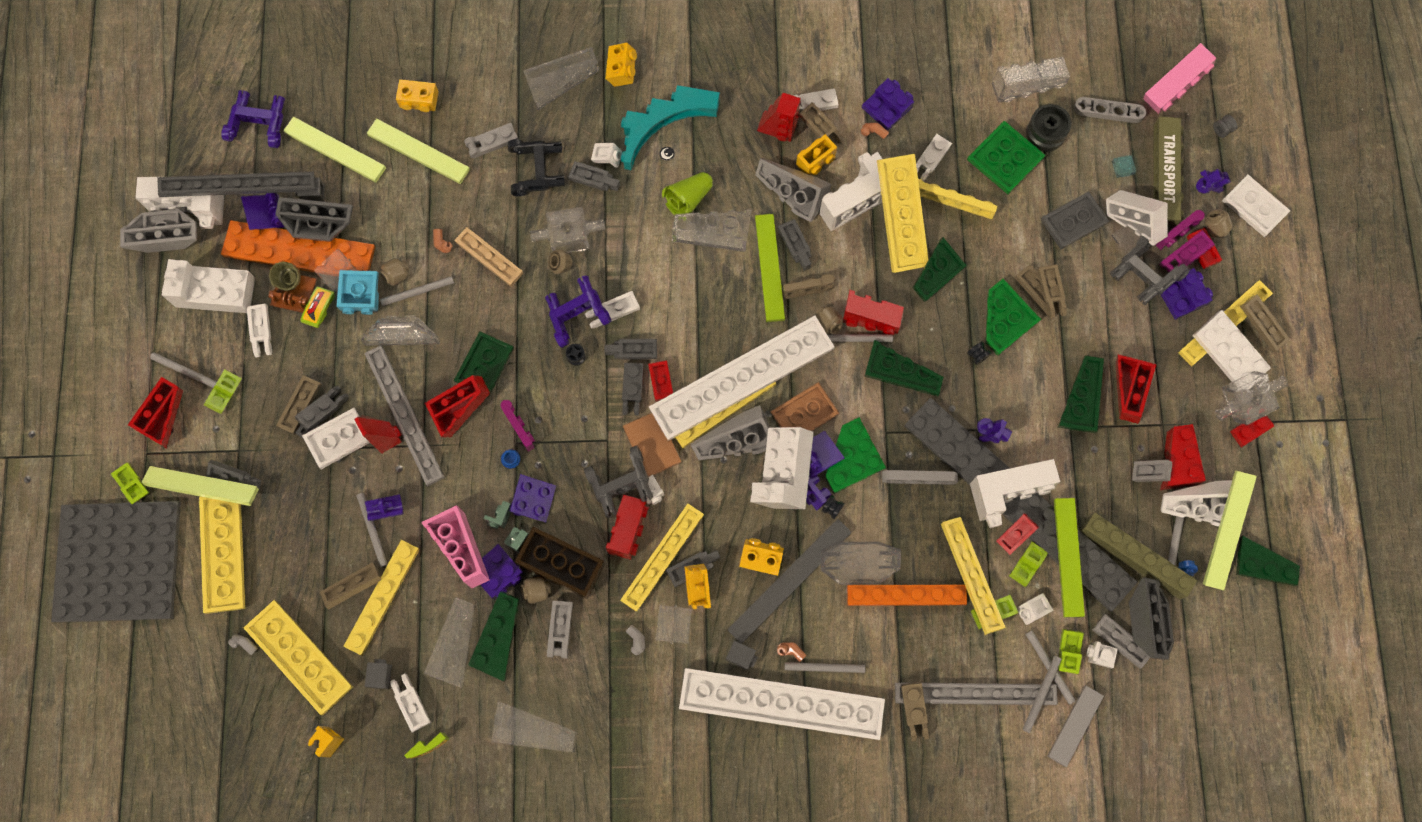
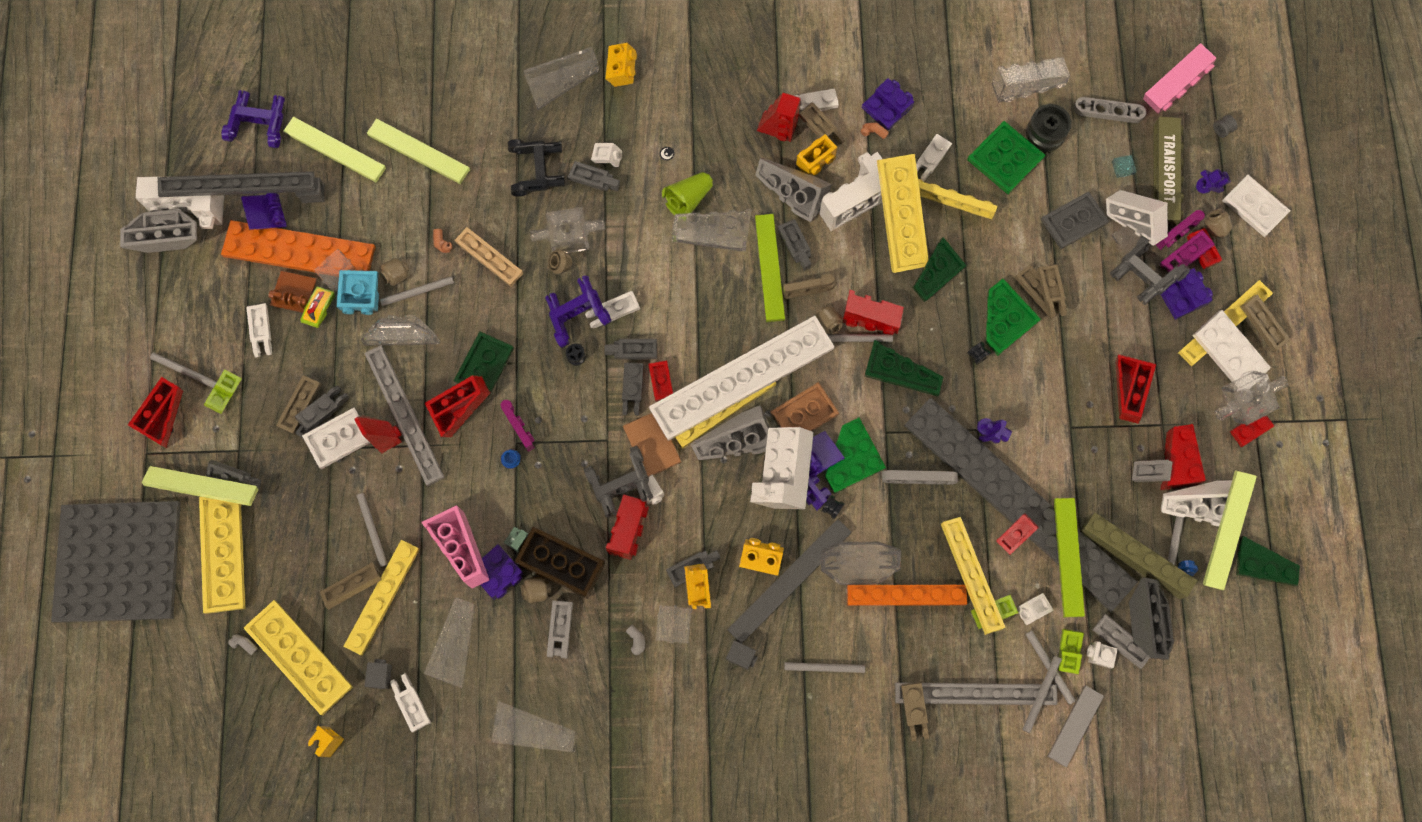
lime slope [111,462,149,504] -> none
white hinge [162,259,256,313] -> none
olive hair [269,261,301,291] -> none
dark grey wedge [275,197,353,242] -> none
dark purple hips [365,494,404,521] -> none
yellow brick [396,79,439,112] -> none
lime slope [404,732,449,759] -> none
light grey plate [464,123,518,158] -> none
dark green wing [468,591,520,682] -> none
sand green bracket [483,501,511,529] -> none
dark purple hinge [510,474,556,523] -> none
light yellow plate [620,504,704,612] -> none
teal arch [621,85,720,170] -> none
white plate [679,668,885,740] -> none
nougat arm [777,642,807,662] -> none
white hinge [970,459,1060,528] -> none
lime slope [1009,542,1048,587] -> none
dark green wing [1057,356,1104,433] -> none

